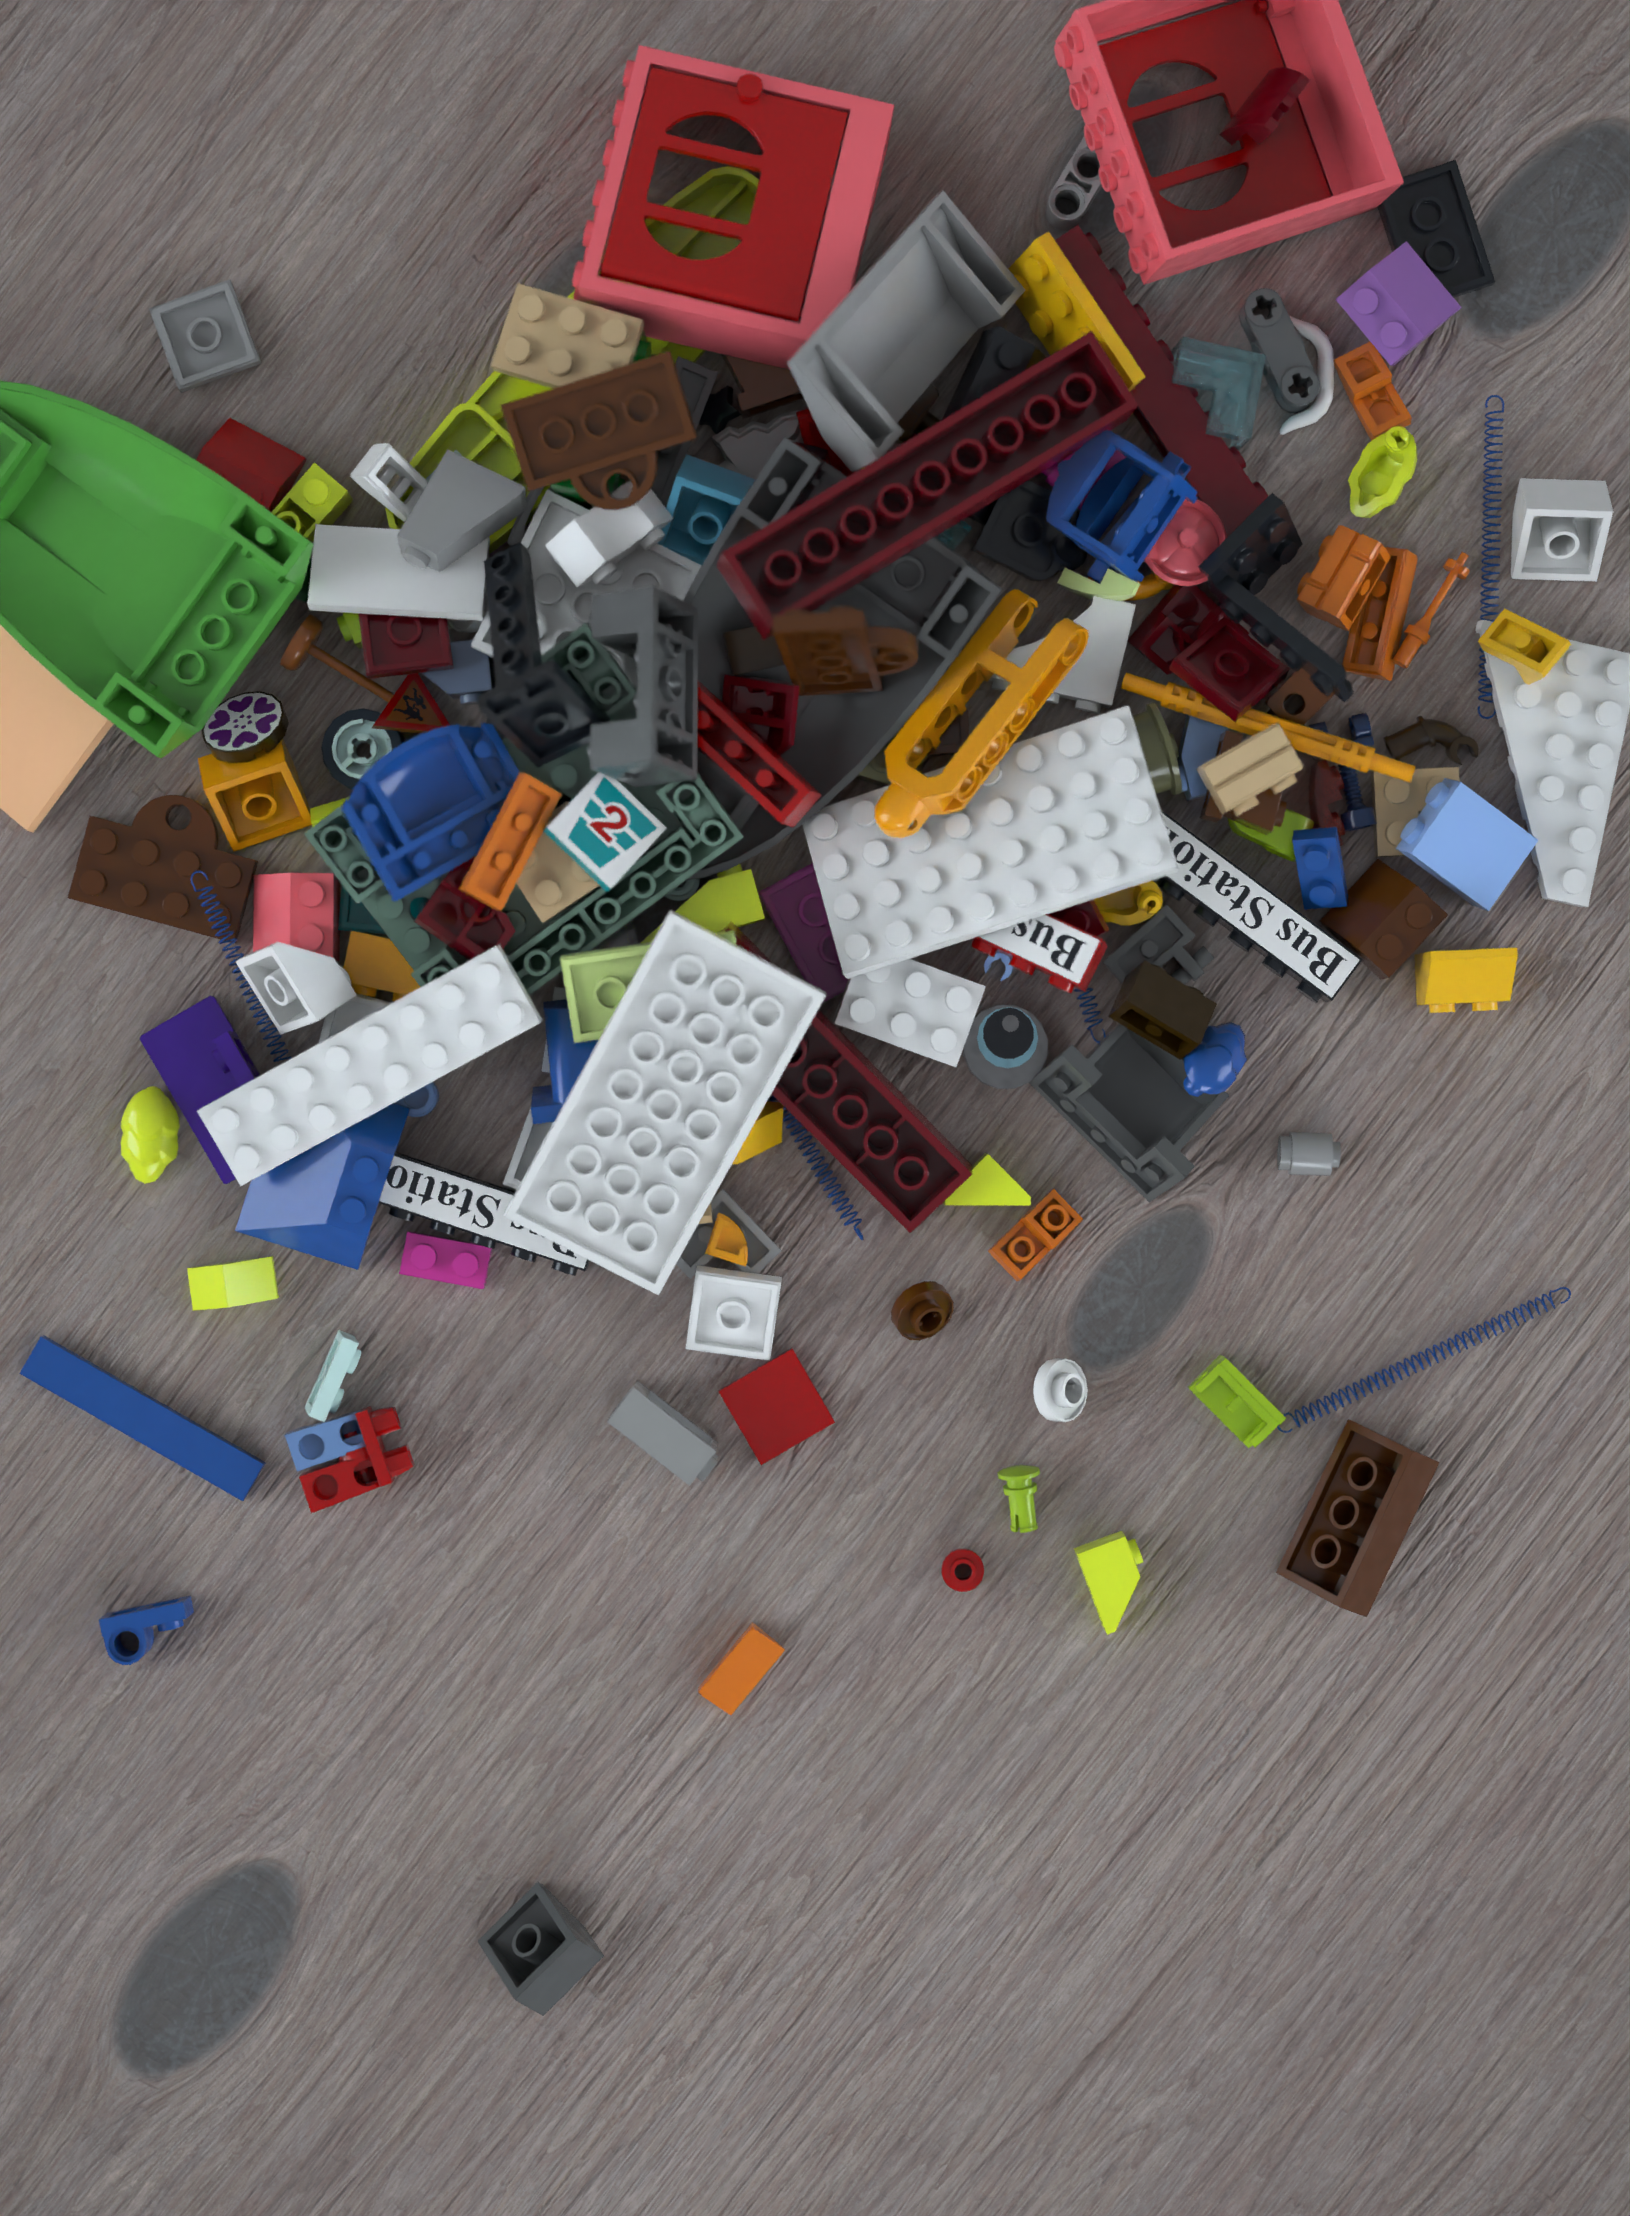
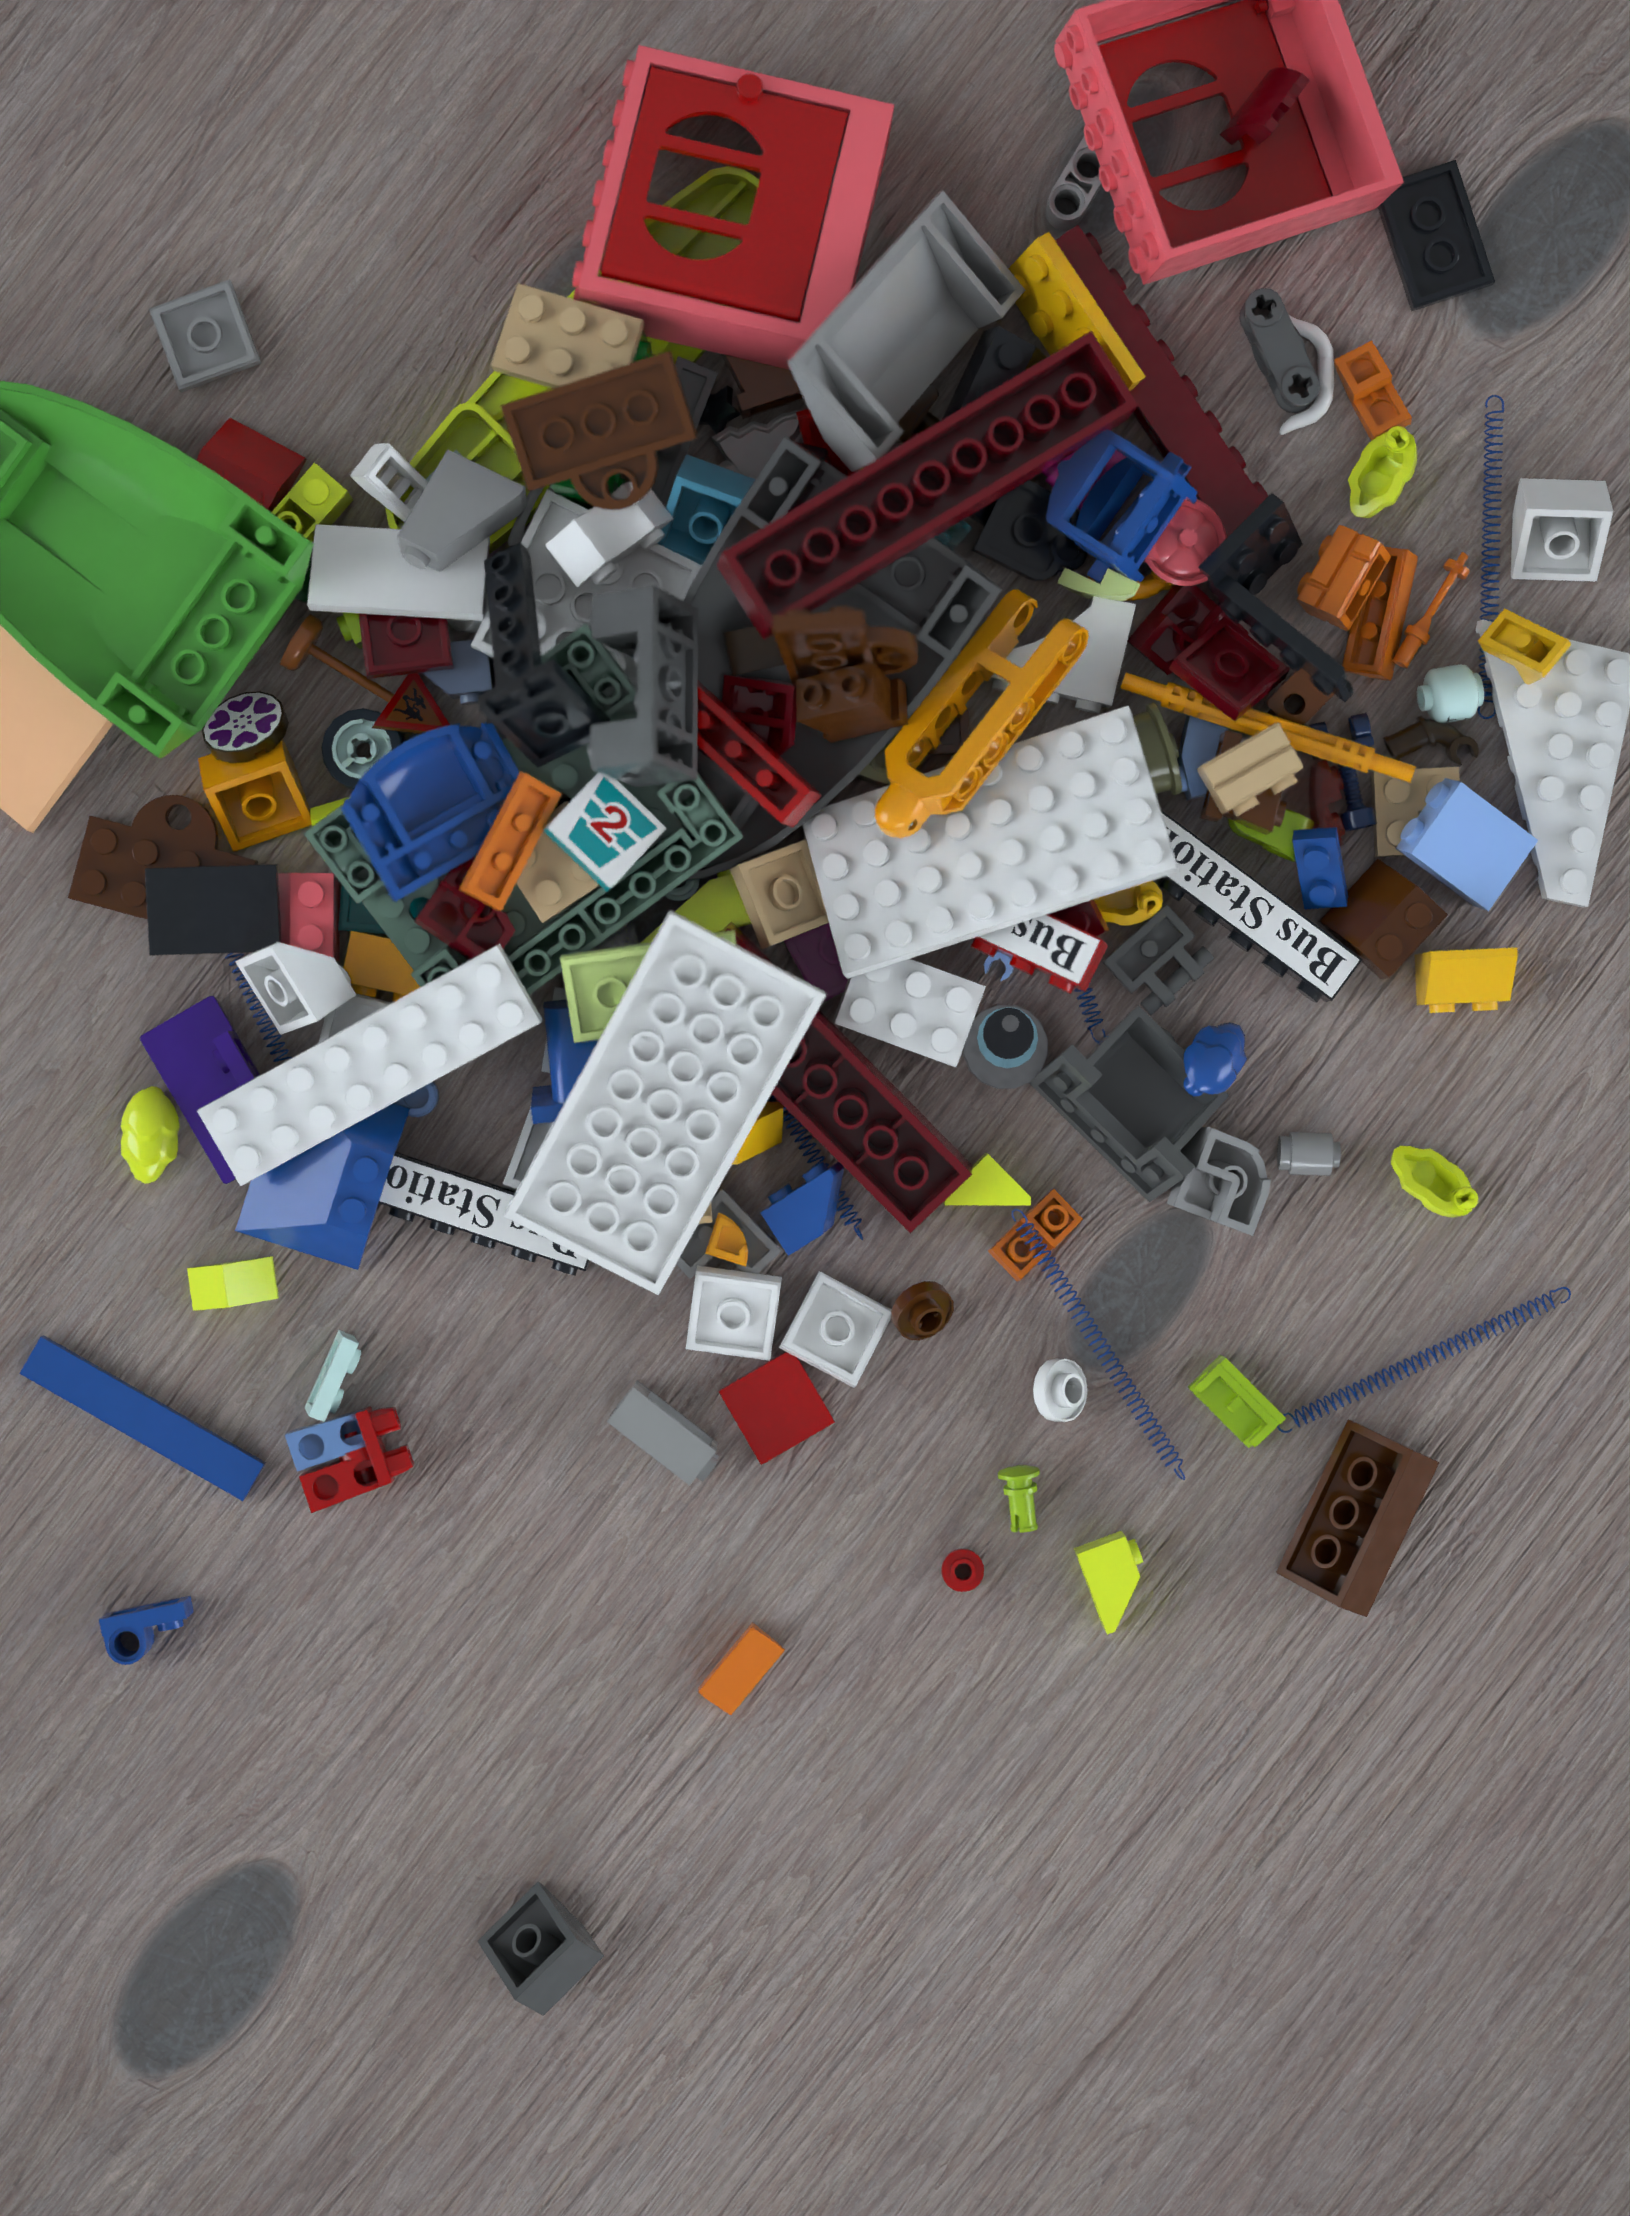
dark pink plate [399,1231,492,1289] -> none
dark brown brick [1108,960,1217,1060] -> none
clear light blue panel [1171,337,1266,450] -> none
medium lavender slope [1336,241,1462,366] -> none
none -> black tile [145,864,282,956]
none -> tan plate [730,839,829,949]
none -> blue slope [760,1161,844,1256]
none -> white tile [779,1271,892,1388]
none -> reddish brown hips [796,661,908,743]
none -> blue piece [1012,1209,1185,1480]
none -> light grey brick [1166,1127,1271,1236]
none -> neon yellow arm [1391,1146,1479,1218]
none -> light aqua head [1417,664,1484,723]

